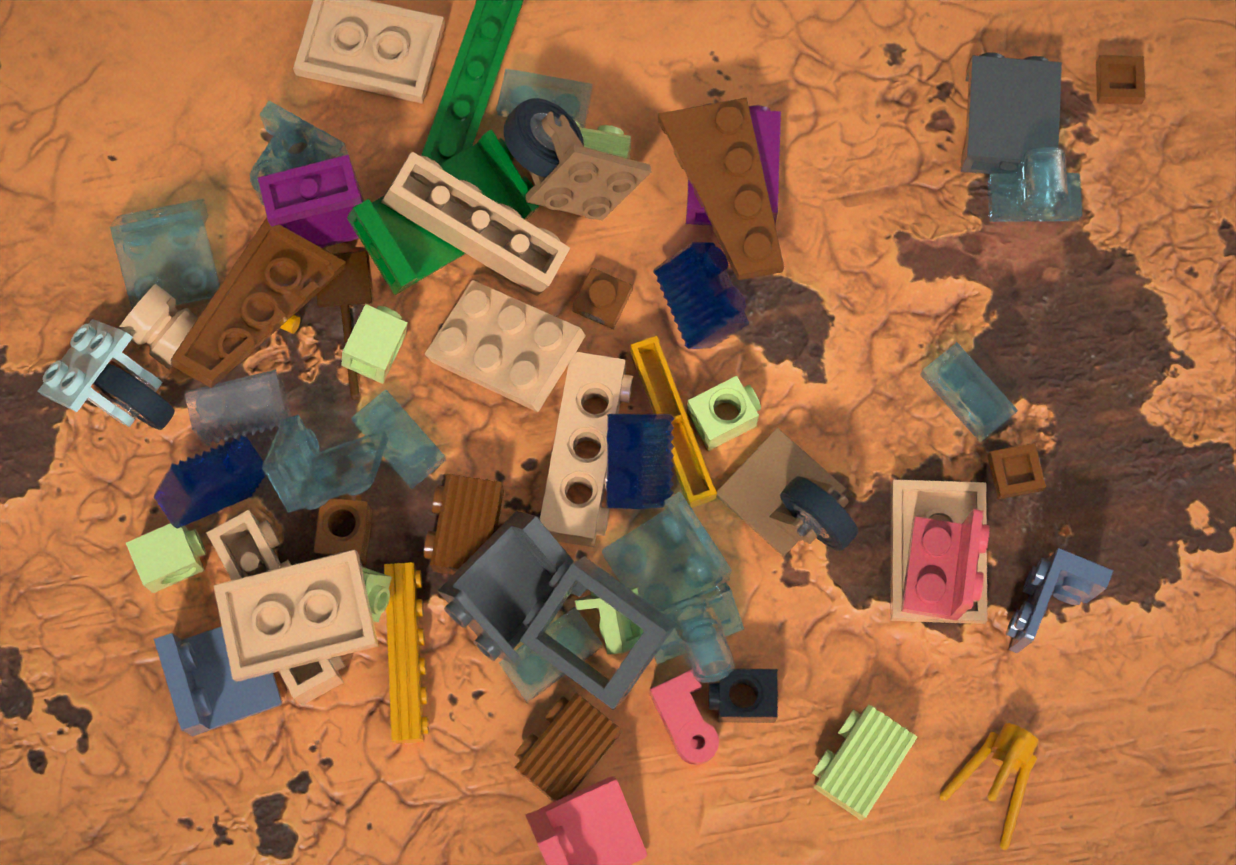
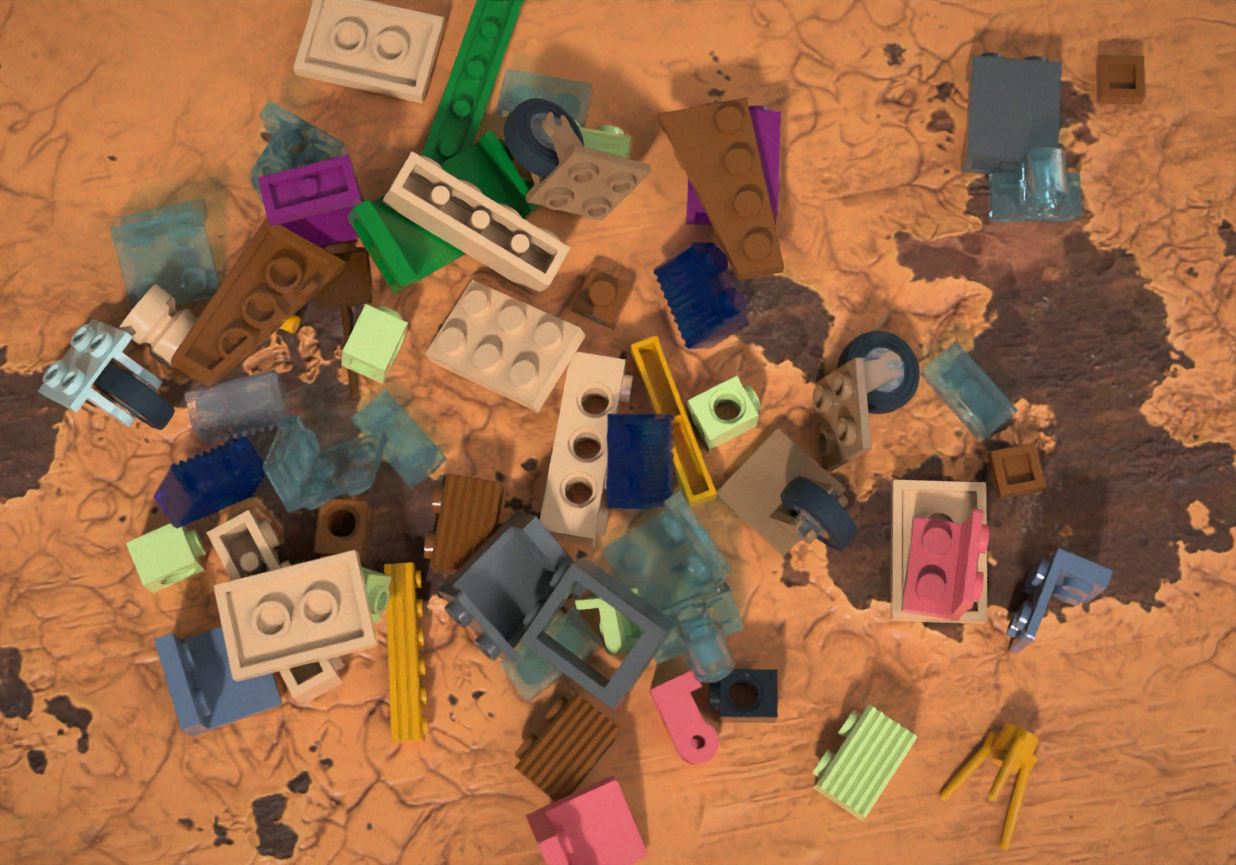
none -> medium nougat plate [812,331,920,472]

